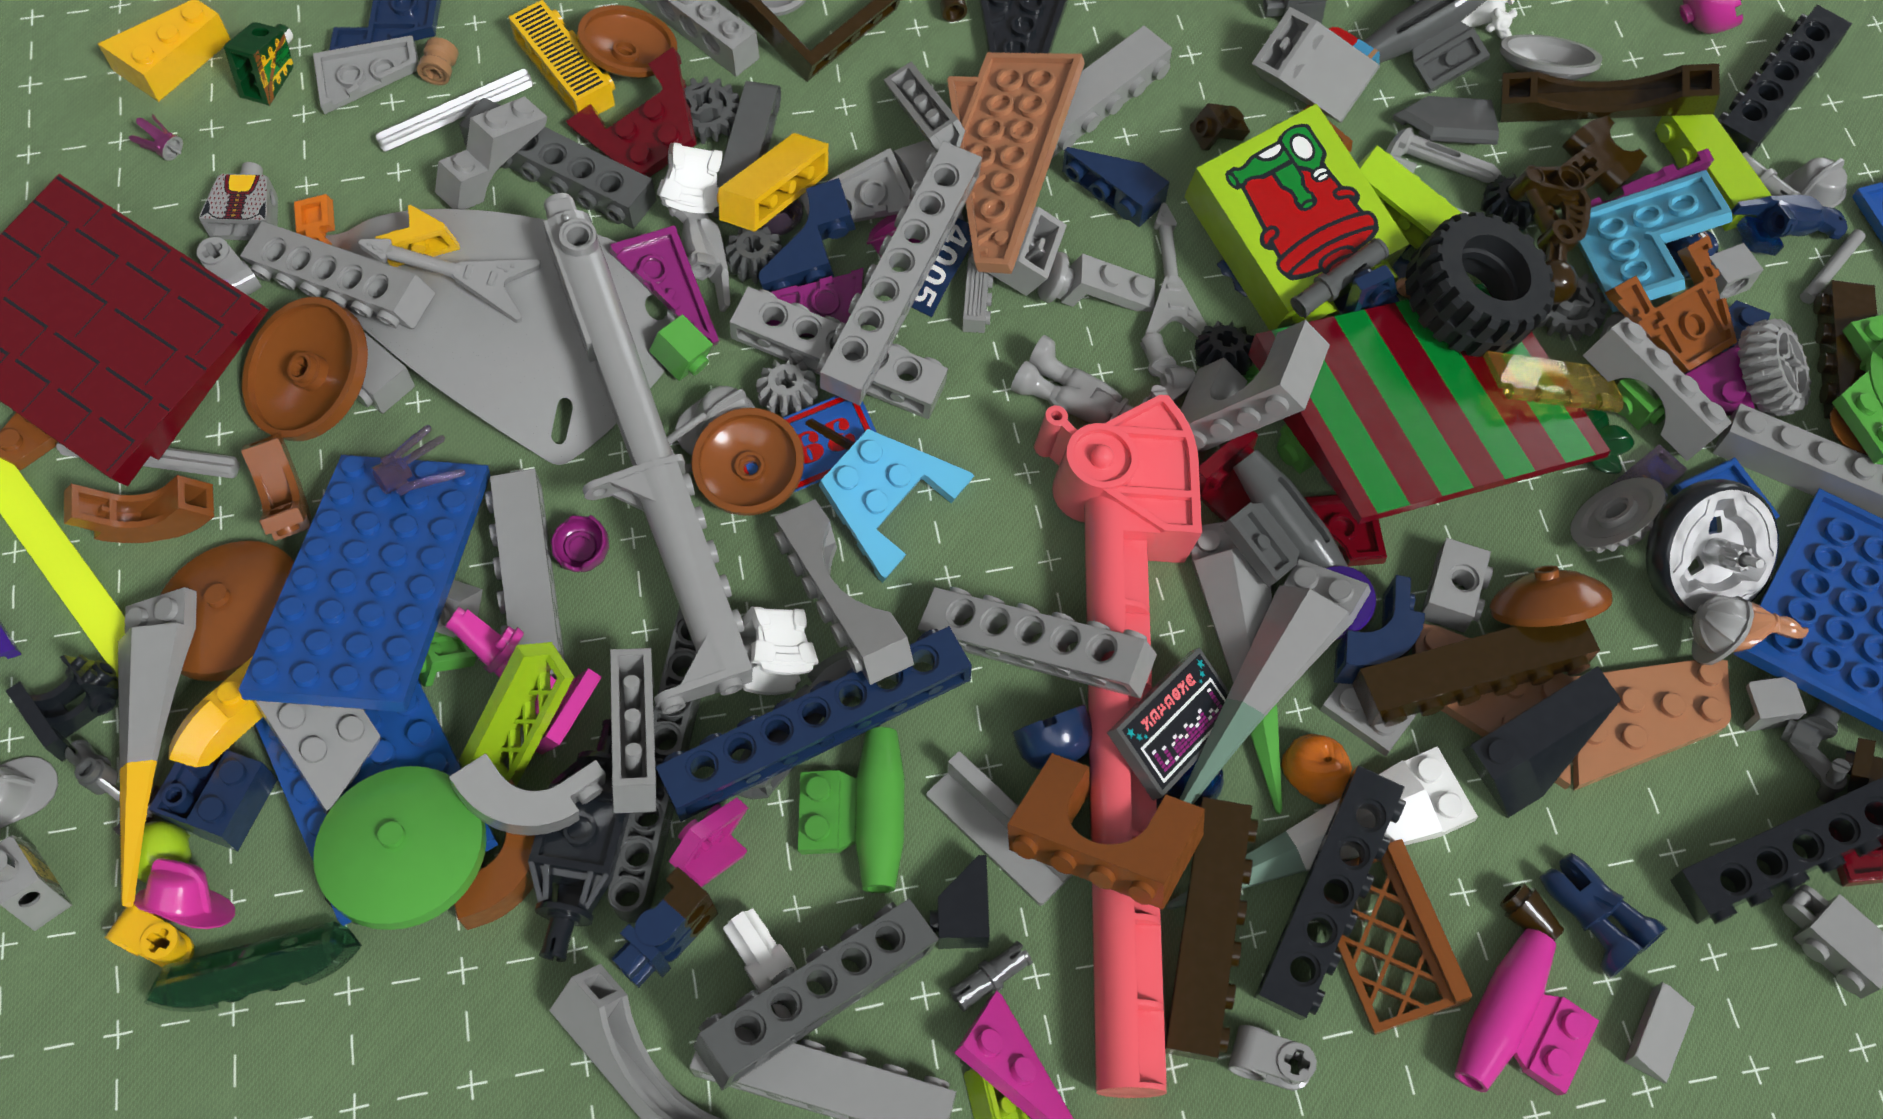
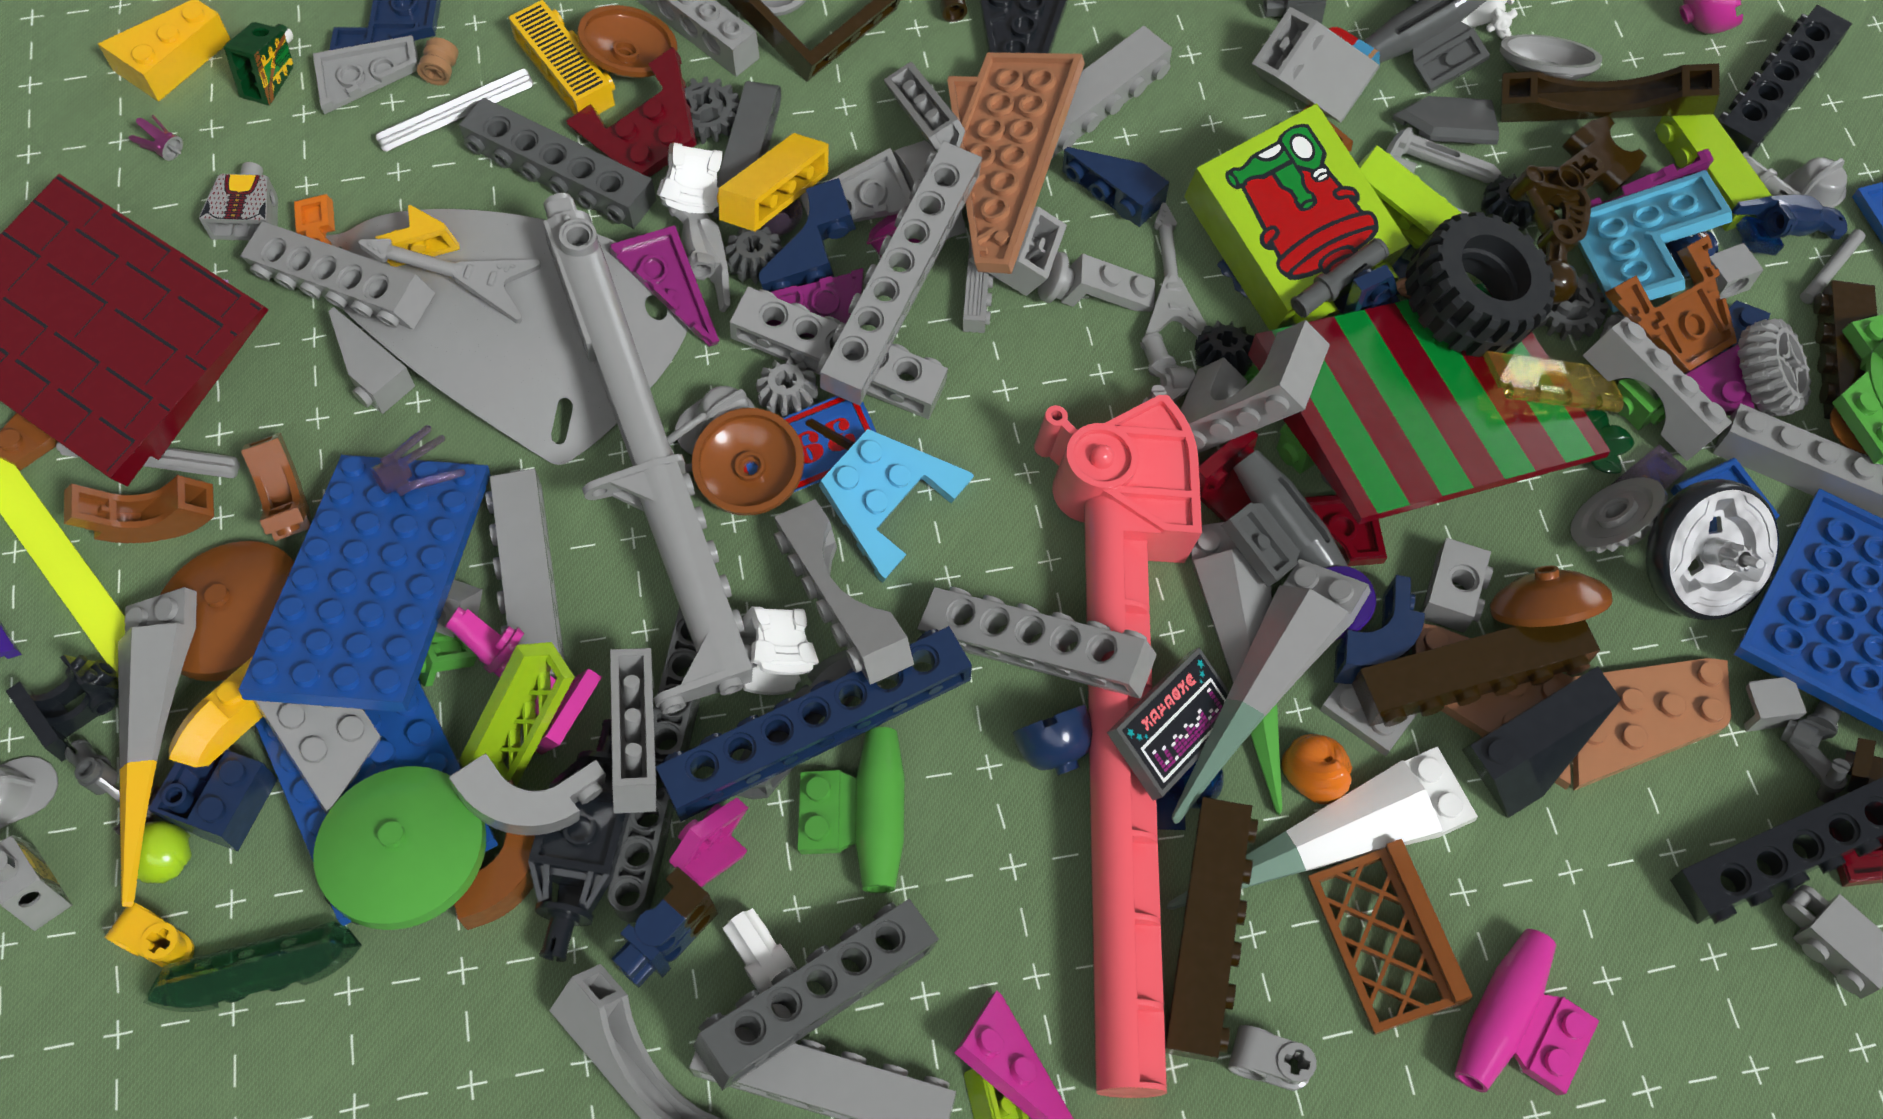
dark pink piece [134,858,235,929] -> none
light grey piece [196,237,262,295] -> none
dark orange dish [242,297,368,441] -> none
light grey arch [435,96,547,209] -> none
magenta hair [551,515,609,572] -> none
bright green brick [649,314,713,381] -> none
dark blue sticker [912,218,972,318] -> none
light grey panel [927,751,1073,906] -> none
black slope [930,855,990,949] -> none
dark grey pin [948,941,1033,1012] -> none
dark orange arch [1007,753,1205,910] -> none
light grey piece [1011,335,1133,424] -> none
dark brown bracket [1190,103,1250,151] -> none
black brick [1254,765,1406,1020] -> none
dark brown cone [1500,883,1564,941] -> none
dark blue piece [1539,853,1668,979] -> none
light grey slope [1624,982,1695,1084] -> none
light grey piece [1692,595,1809,665] -> none

